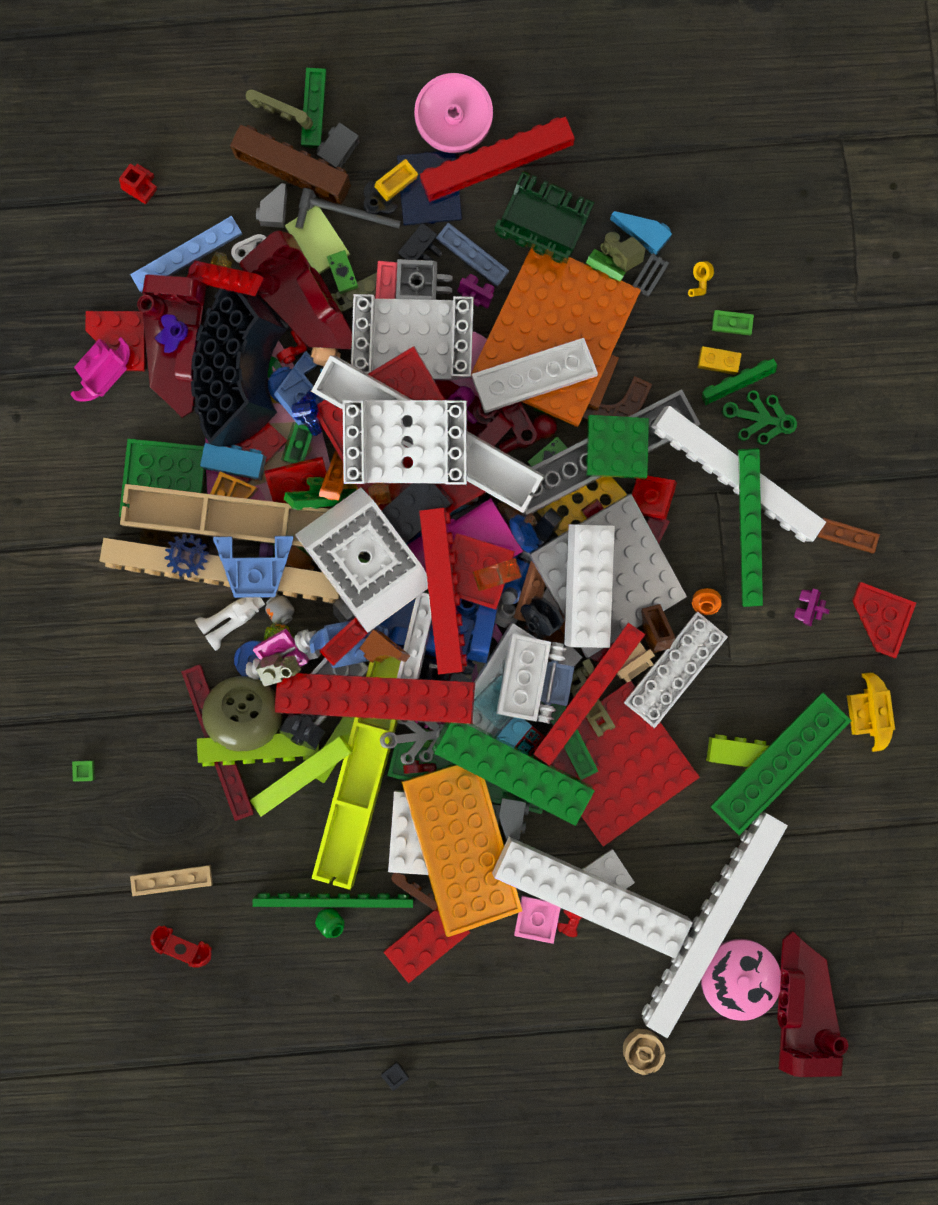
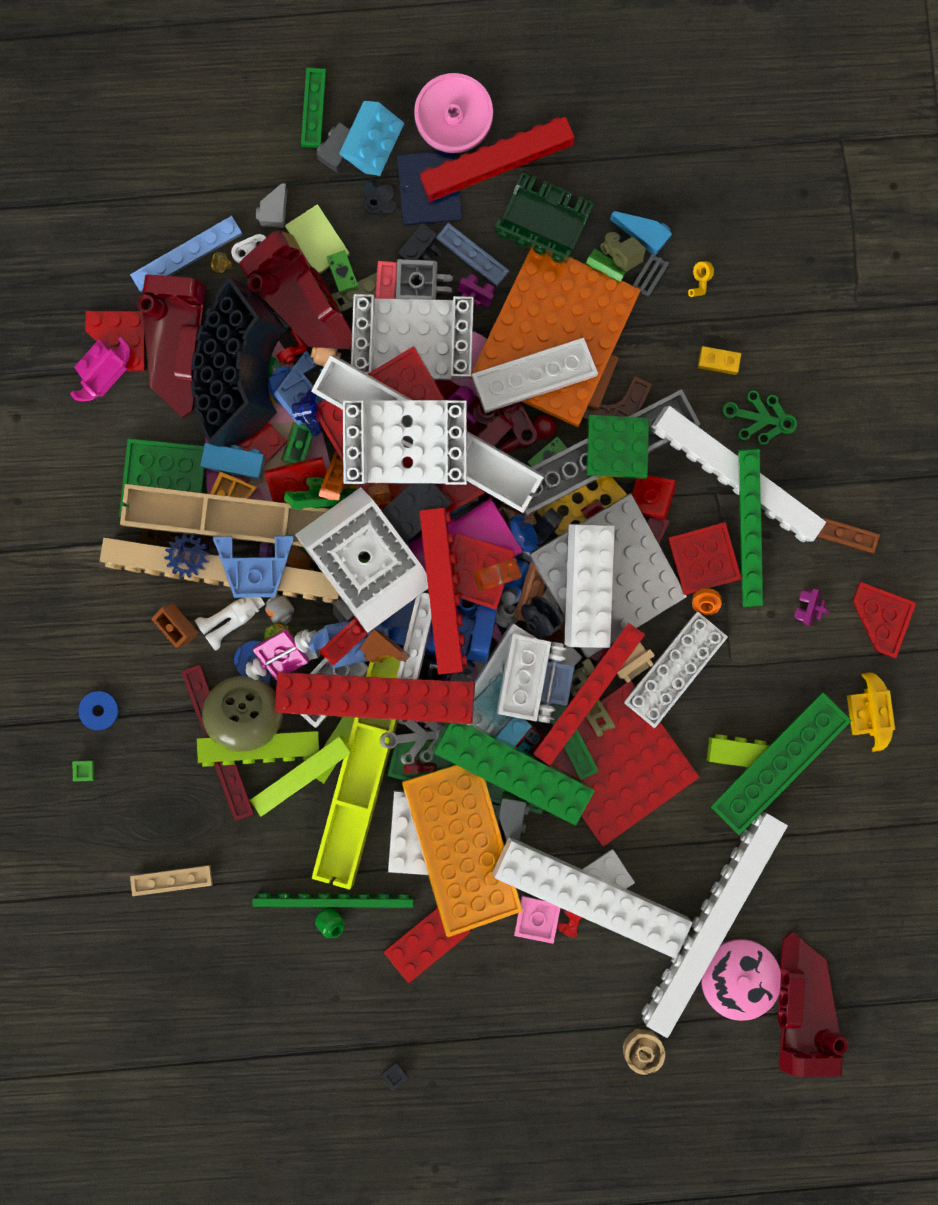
red brick [119,164,157,204] -> none
red piece [150,926,211,967] -> none
dark purple plate [155,315,188,353] -> none
red plate [187,261,264,296] -> none
reddish brown brick [230,124,351,205] -> none
olive plate [245,89,313,129] -> none
olive brick [256,653,301,686] -> none
black hinge [280,713,325,751] -> none
dark grey bar [295,188,401,229] -> none
yellow piece [374,159,418,201] -> none
reddish brown hinge [391,873,438,912] -> none
reddish brown slope [641,604,675,653] -> none
green plate [702,358,777,406] -> none
bright green plate [711,310,754,336] -> none
none -> blue tile [78,691,119,730]
none -> dark orange brick [152,604,199,648]
none -> medium azure brick [339,101,404,176]
none -> red plate [668,522,741,595]

